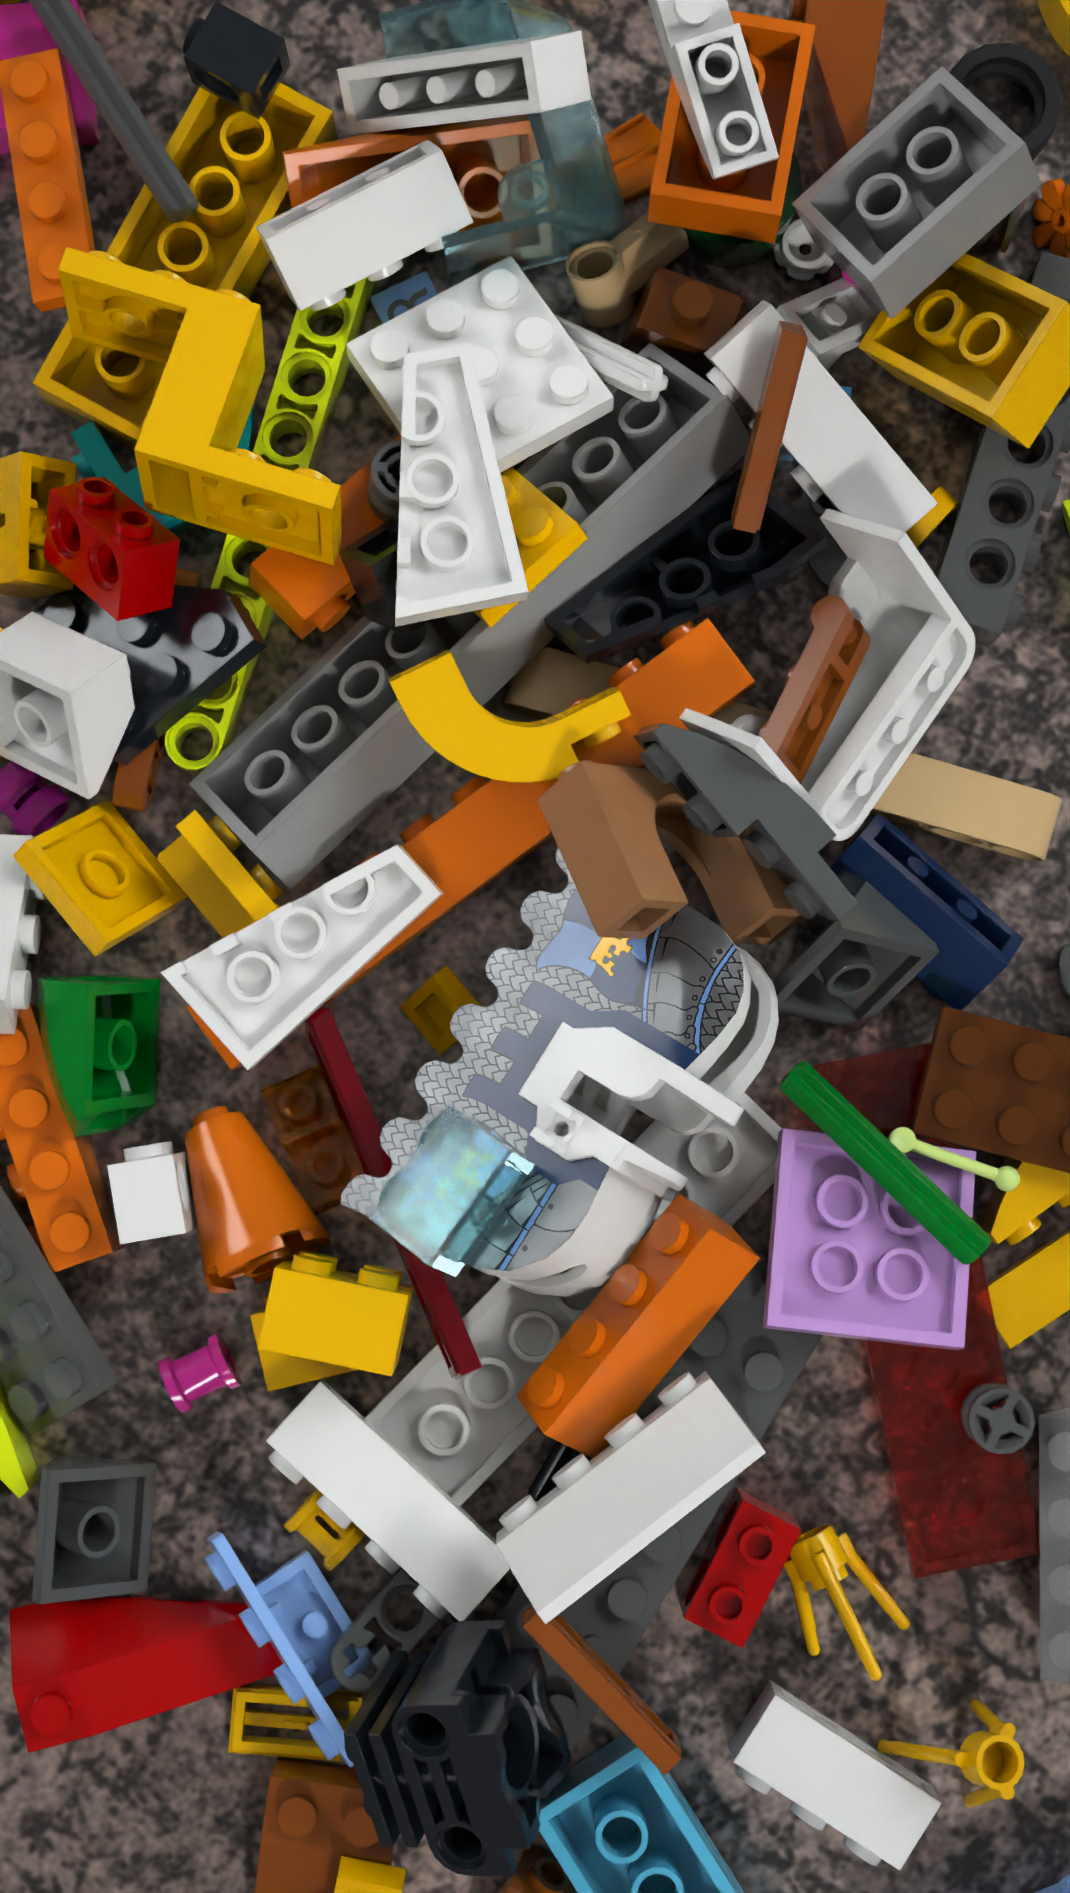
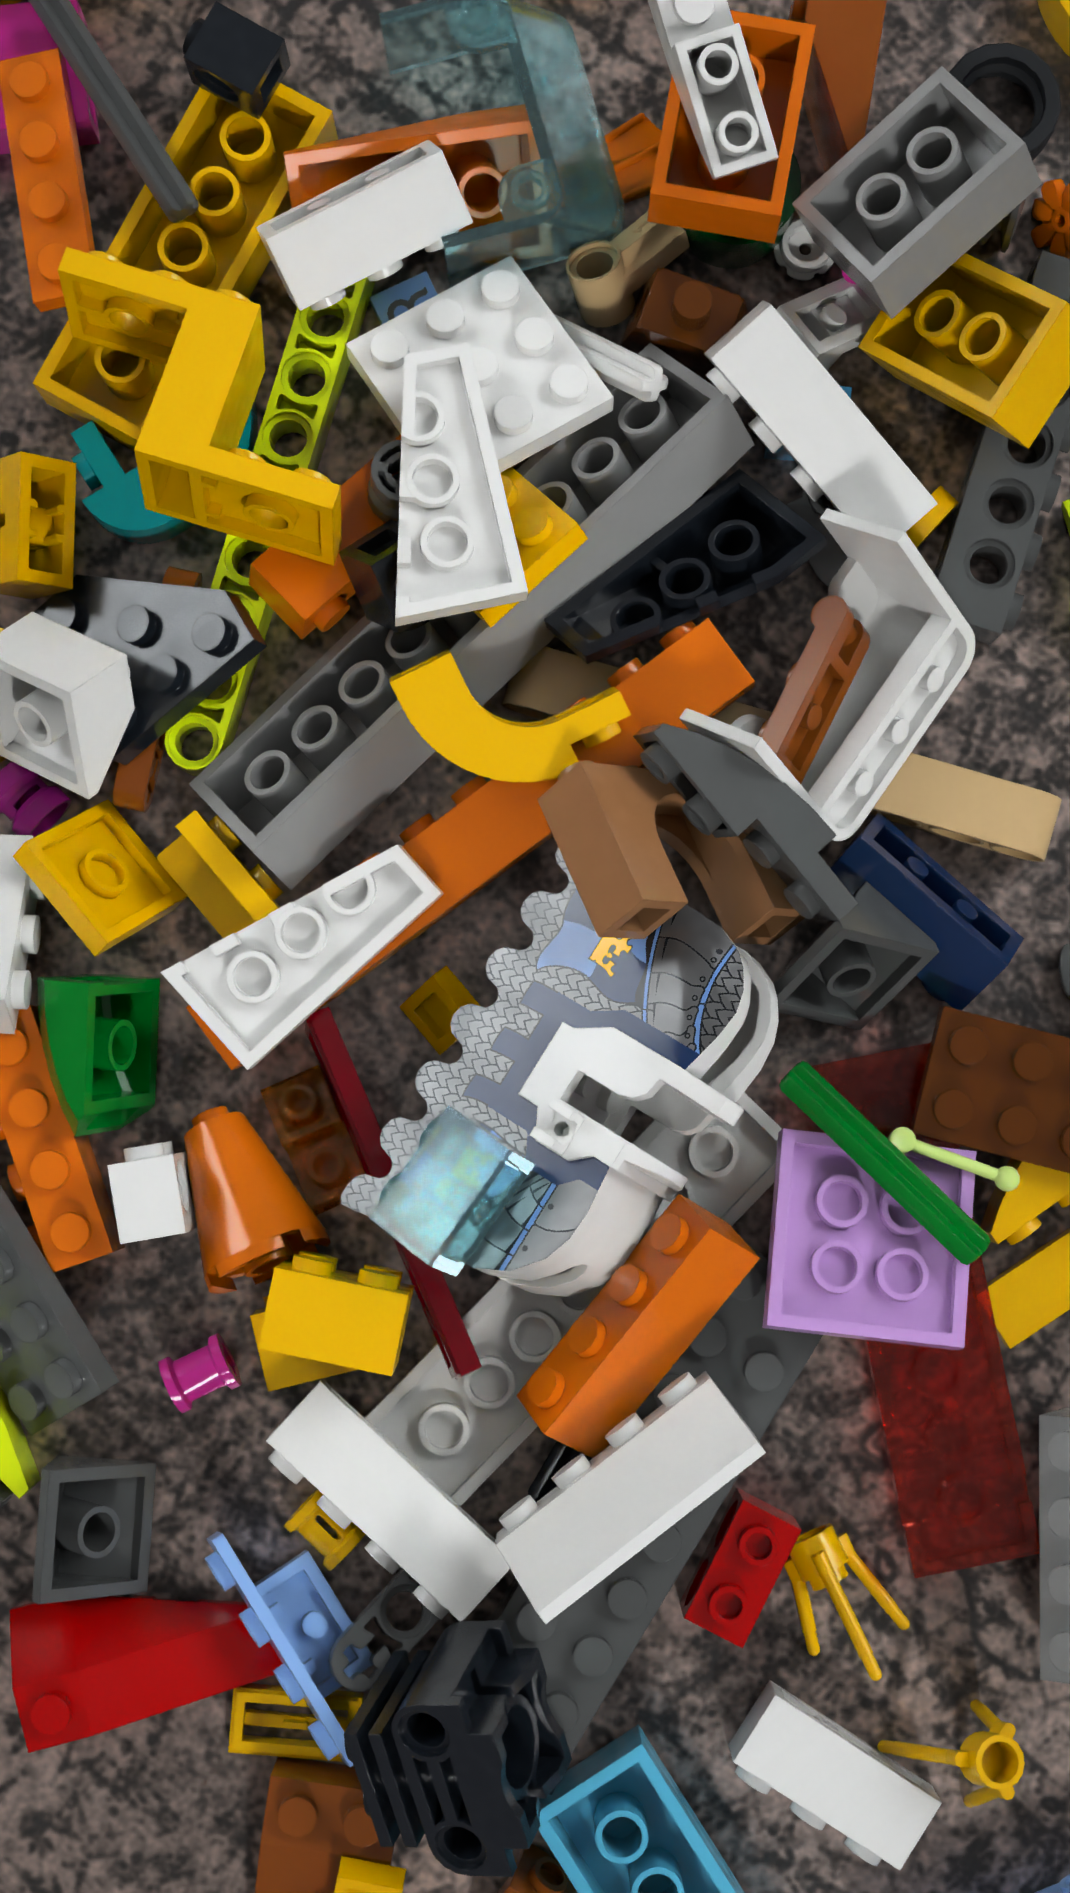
red brick [43,477,180,621] -> none
white brick [337,30,592,135] -> none
dark orange tile [522,1604,682,1775] -> none
dark orange tile [731,320,808,534] -> none
dark grey wheel [960,1382,1035,1454] -> none

